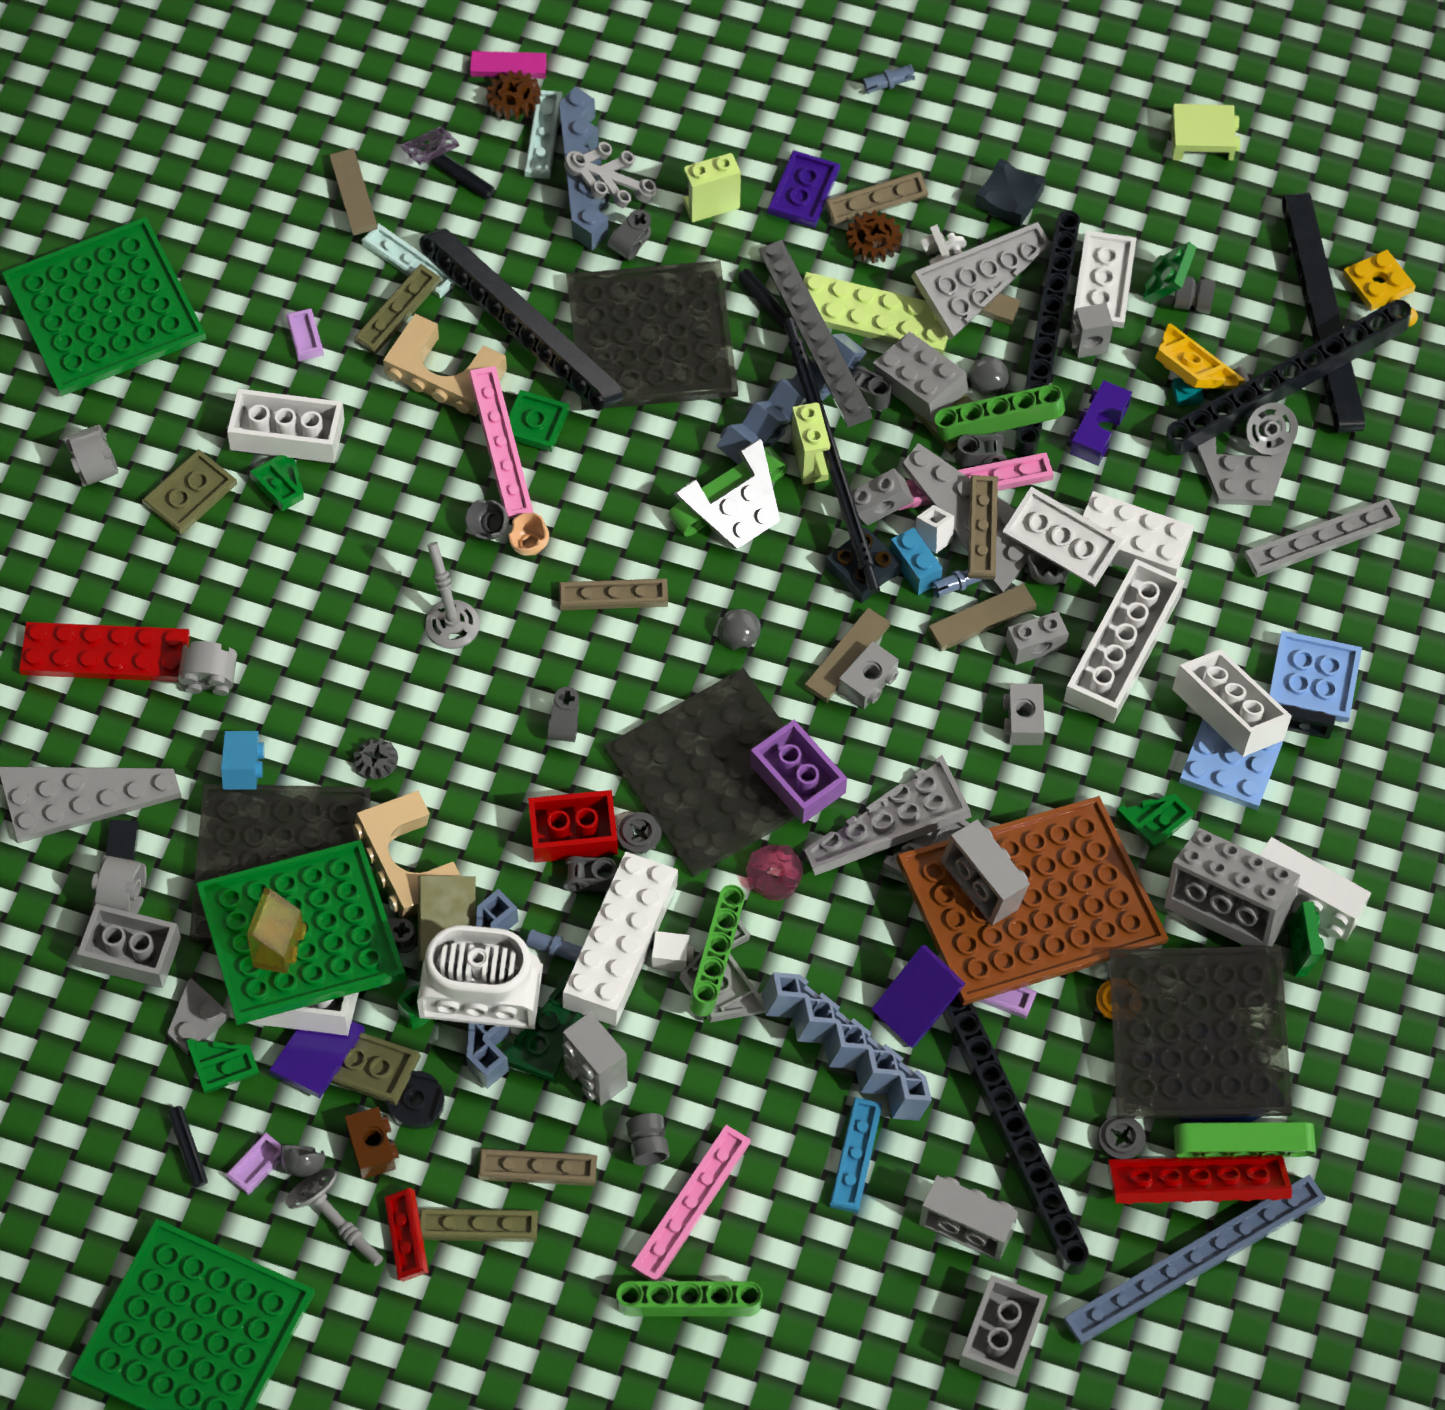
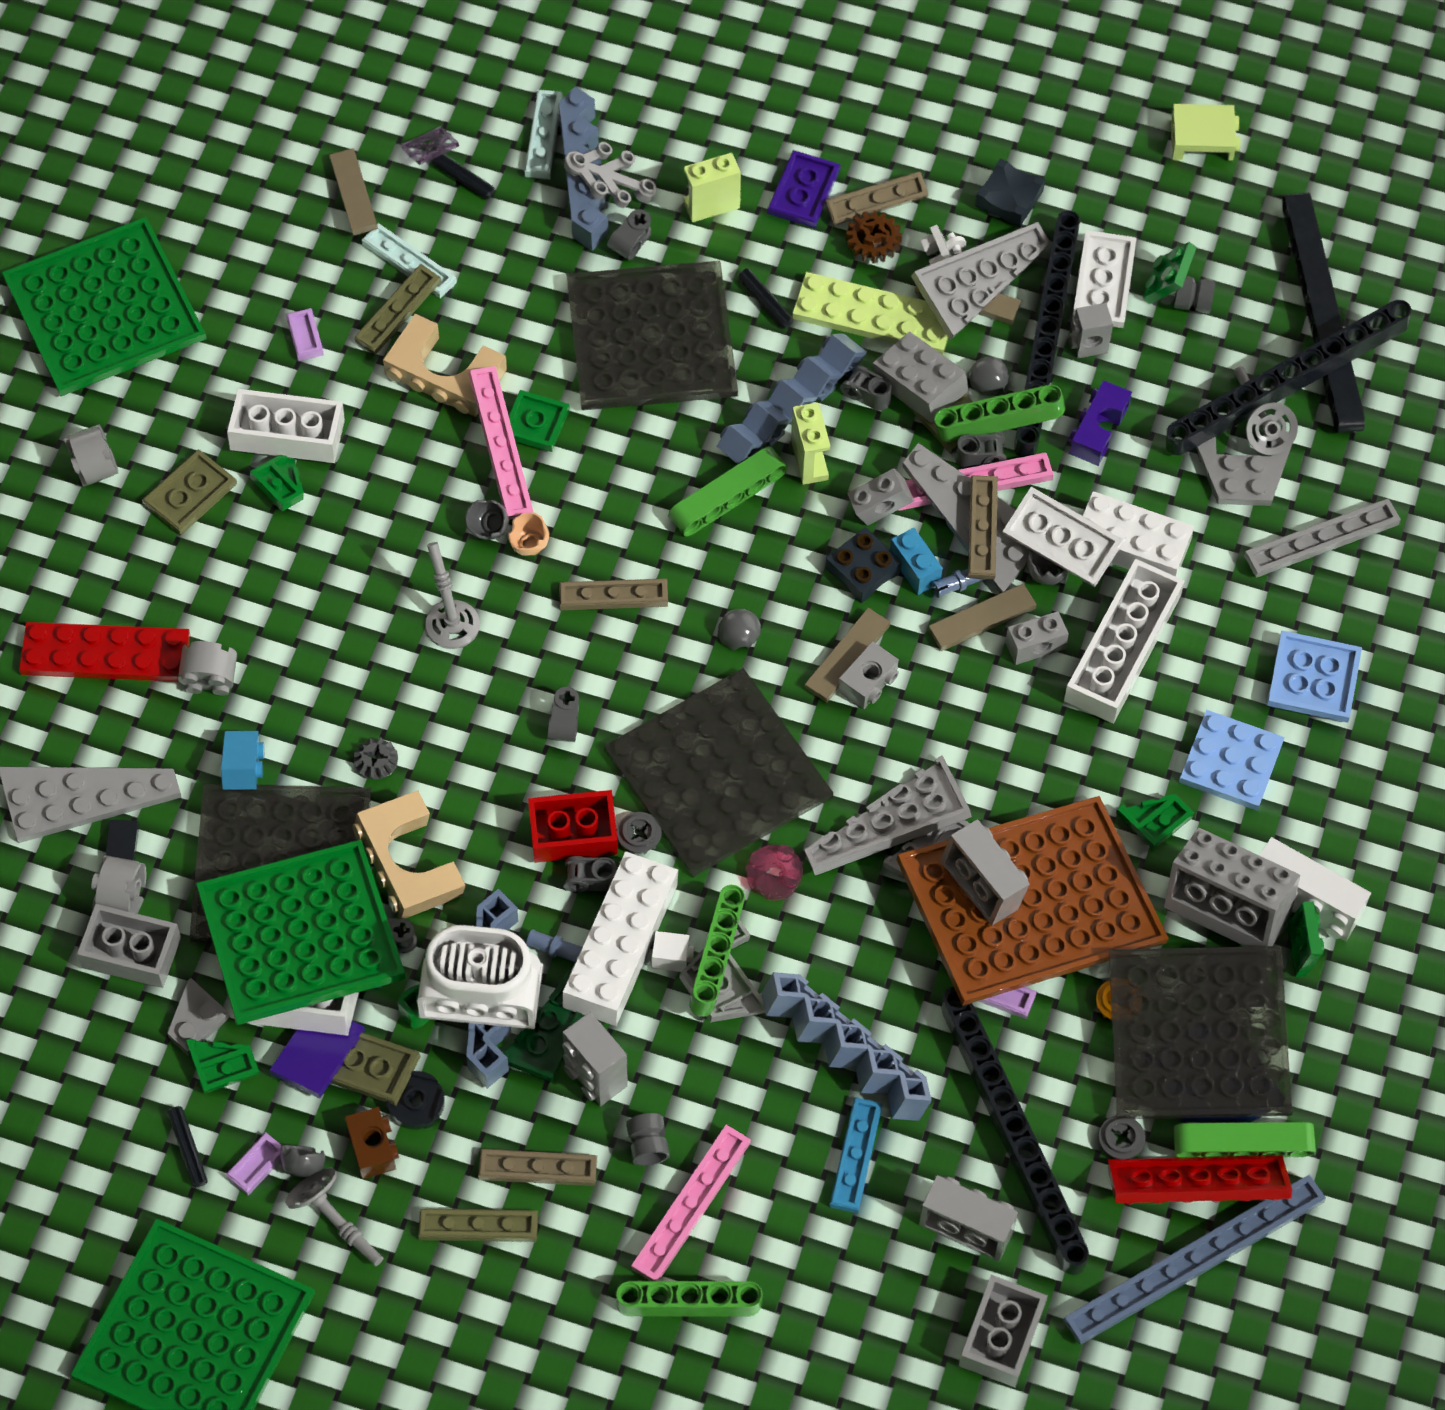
clear yellow slope [247,888,306,974] -> none
red tile [384,1188,429,1282] -> none
olive tile [418,875,476,962] -> none
black beam [419,228,623,411] -> none
dark pink tile [470,51,547,79] -> none
reddish brown gear [486,70,541,120] -> none
wing [674,439,780,549] -> none
medium lavender brick [750,719,847,824] -> none
dark grey plate [758,240,872,428] -> none
black axle [783,318,880,594] -> none
sand blue pin [863,64,915,94] -> none
dark purple tile [872,945,966,1048] -> none
white brick [916,505,954,553] -> none
light grey brick [1003,684,1045,745] -> none
yellow wing [1155,323,1245,389] -> none
teal plate [1172,378,1204,406] -> none
white brick [1172,649,1292,757] -> none
black hinge [1281,705,1336,739] -> none
yellow plate [1343,250,1418,327] -> none

